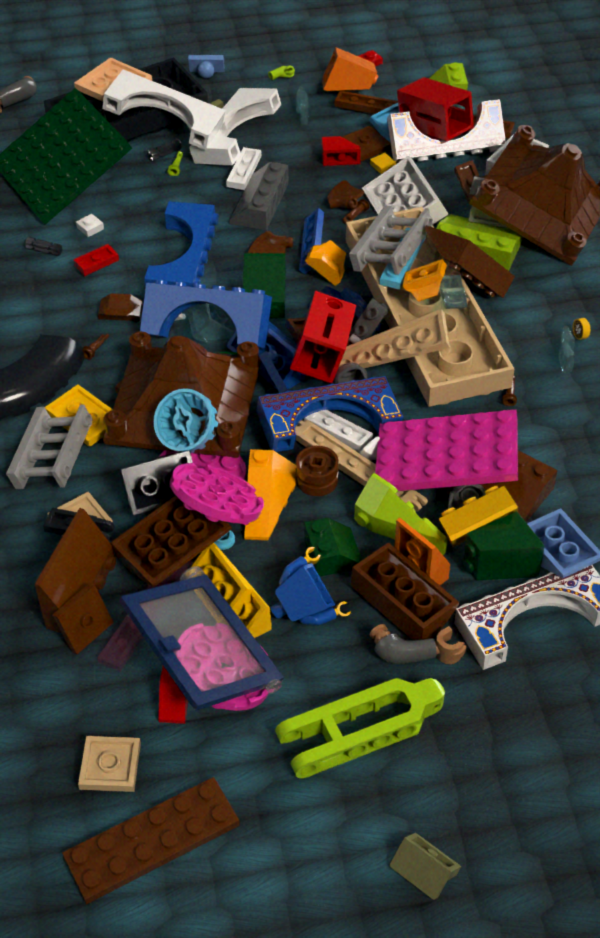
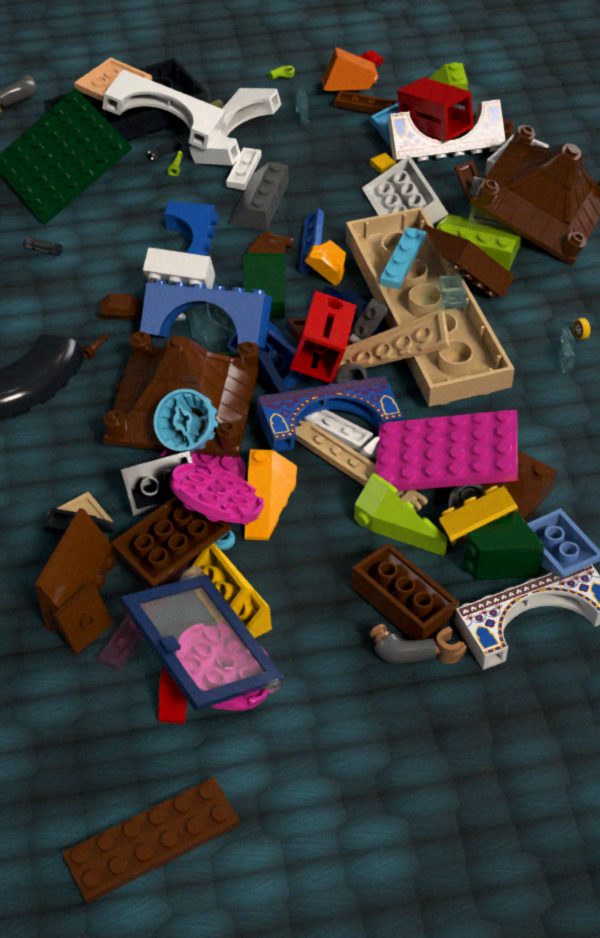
light grey fence [6,404,93,489] -> none
yellow plate [45,384,113,447] -> none
red plate [73,244,119,276] -> none
white plate [76,214,104,237] -> none
tan plate [78,736,141,792] -> none
medium blue tile [188,55,225,79] -> none
blue torso [271,547,351,625] -> none
lime piece [275,678,445,778] -> none
reddish brown wheel [296,445,339,496] -> none
dark green slope [304,518,362,577] -> none
red slope [322,136,361,166] -> none
reddish brown arm [327,180,364,209] -> none
reddish brown piece [342,199,370,225] -> none
reddish brown plate [343,126,391,162] -> none
light grey fence [349,206,433,275] -> none
olive panel [390,833,461,900] -> none
orange slope [395,518,450,585] -> none
light orange slope [403,259,447,302] -> none
reddish brown piece [502,375,517,406] -> none
none -> white brick [143,247,215,289]

